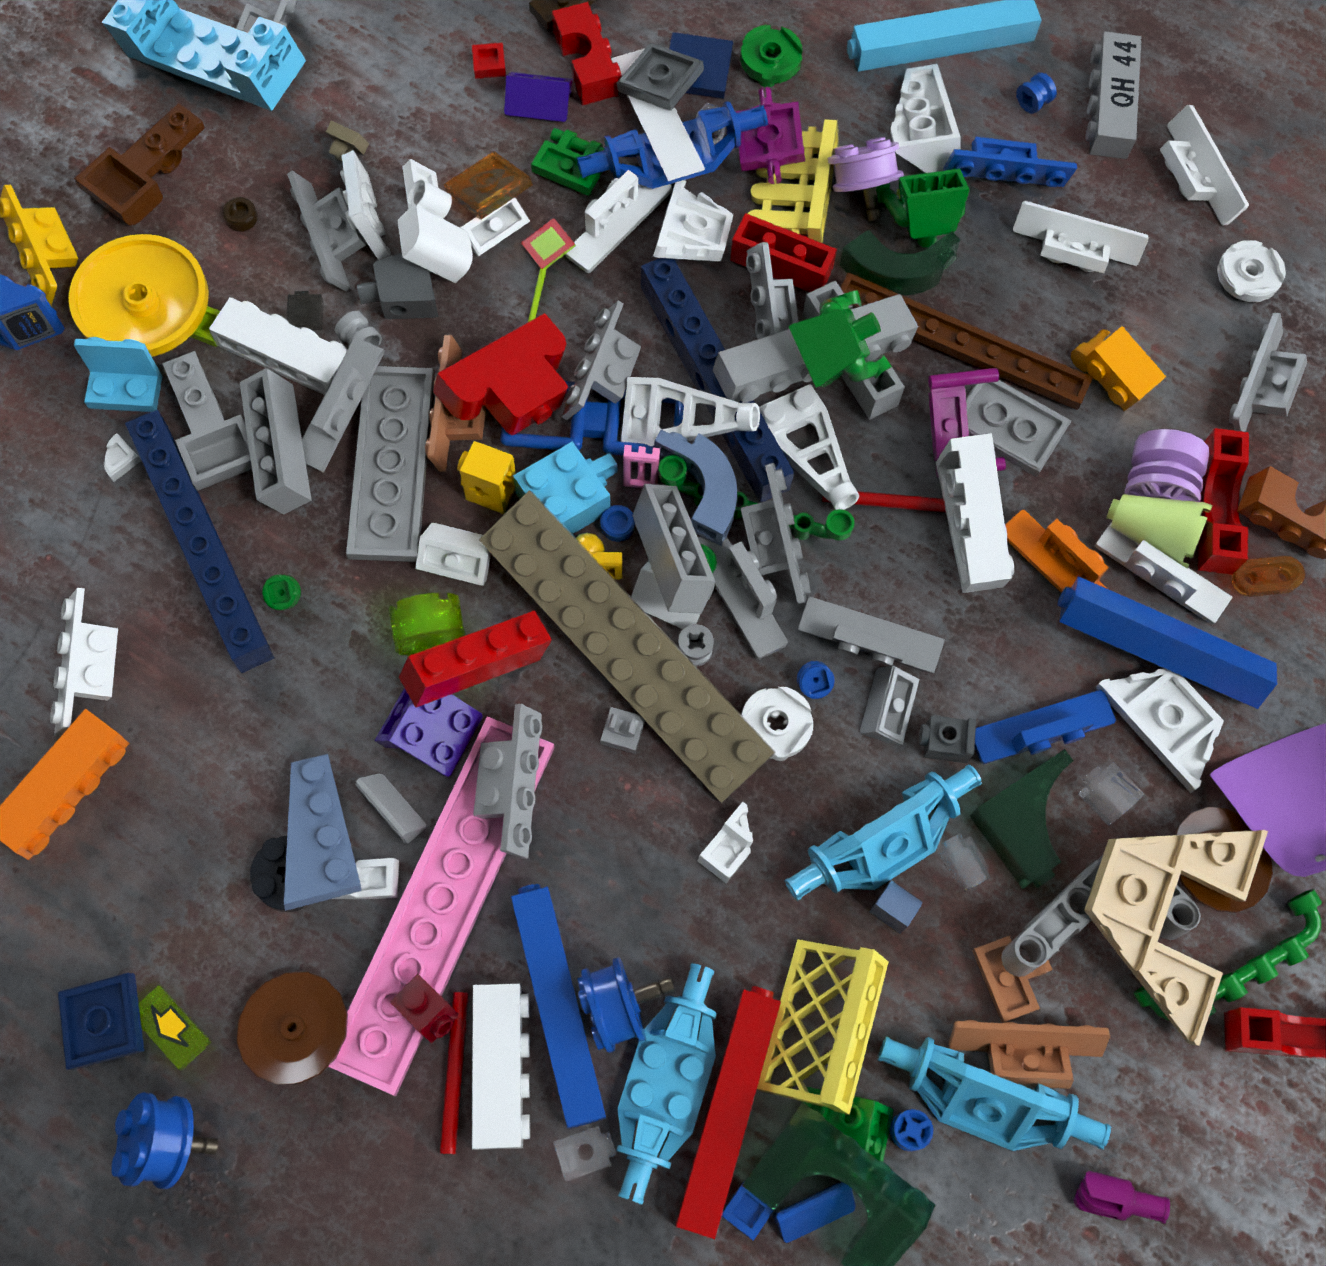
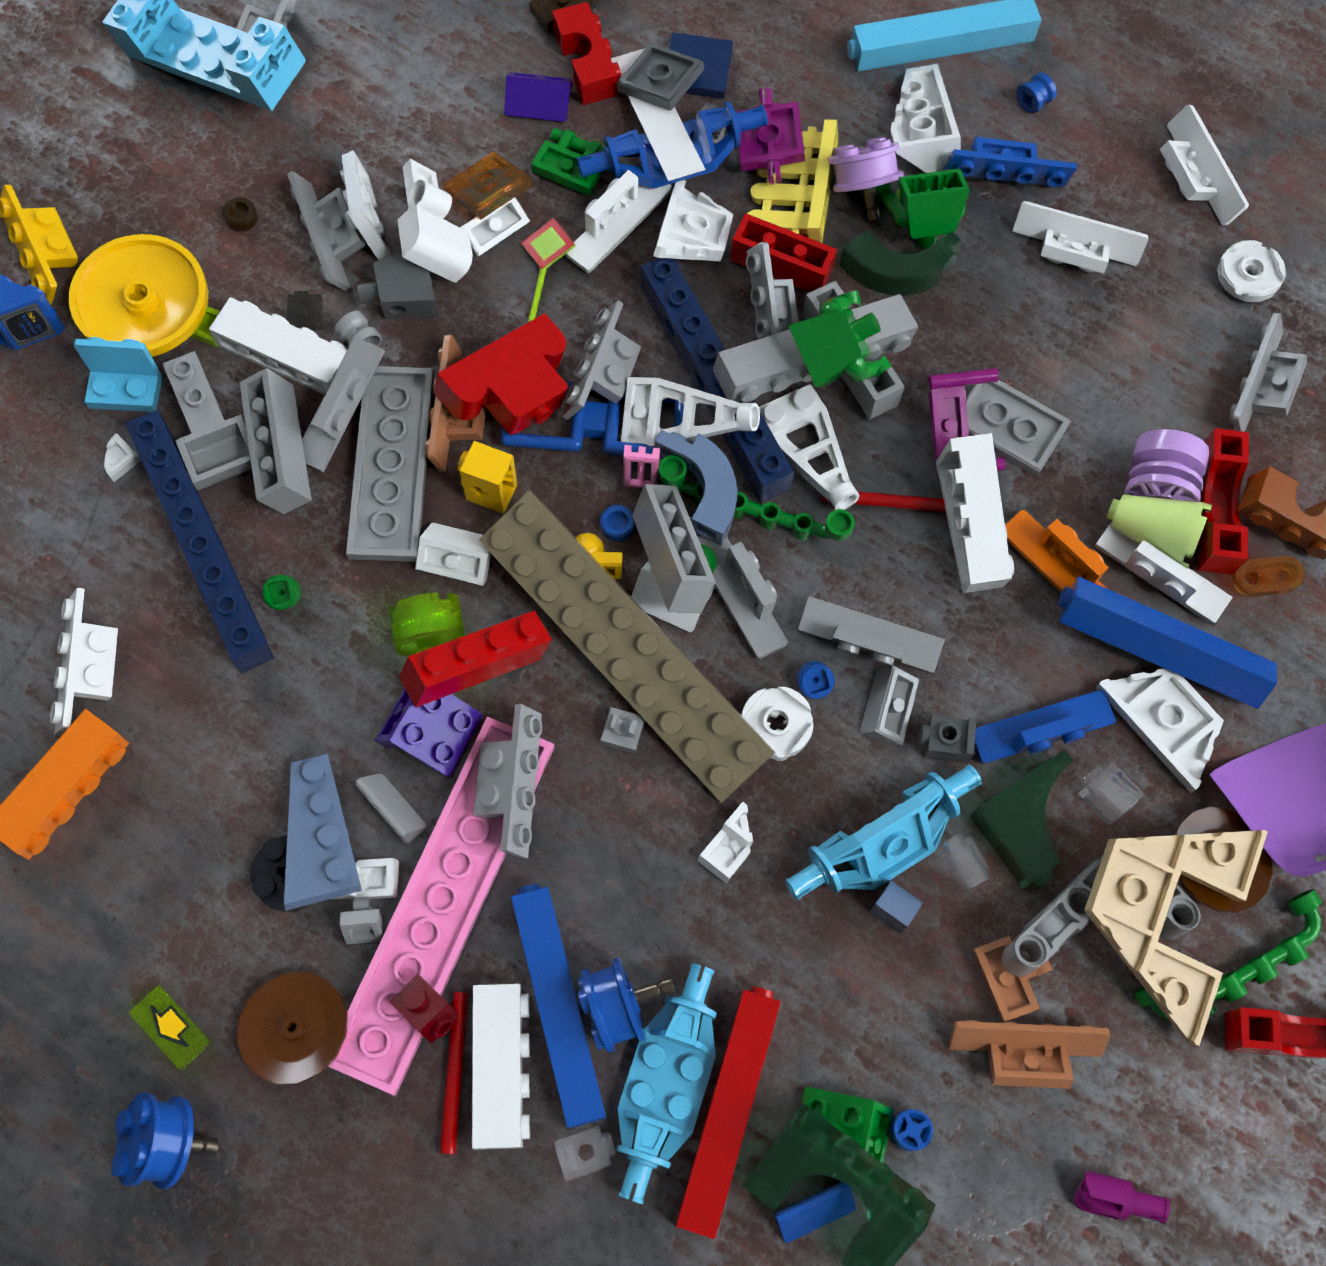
dark blue tile [58,973,144,1070] -> none
reddish brown plate [74,103,205,225] -> none
dark tan tile [326,121,369,162] -> none
red tile [472,42,506,79] -> none
medium azure hinge [513,441,618,534] -> none
light grey wheel [678,624,714,667] -> none
blue plate [721,1181,777,1241] -> none
green plate [740,25,802,88] -> none
light grey bracket [741,463,811,604] -> none
light yellow fence [757,939,889,1115] -> none
reddish brown plate [840,272,1093,410] -> none
medium azure plate [877,1036,1111,1151] -> none
light orange hinge [1071,326,1166,411] -> none
light grey brick [1086,31,1141,159] -> none
none -> light grey tile [340,897,384,945]

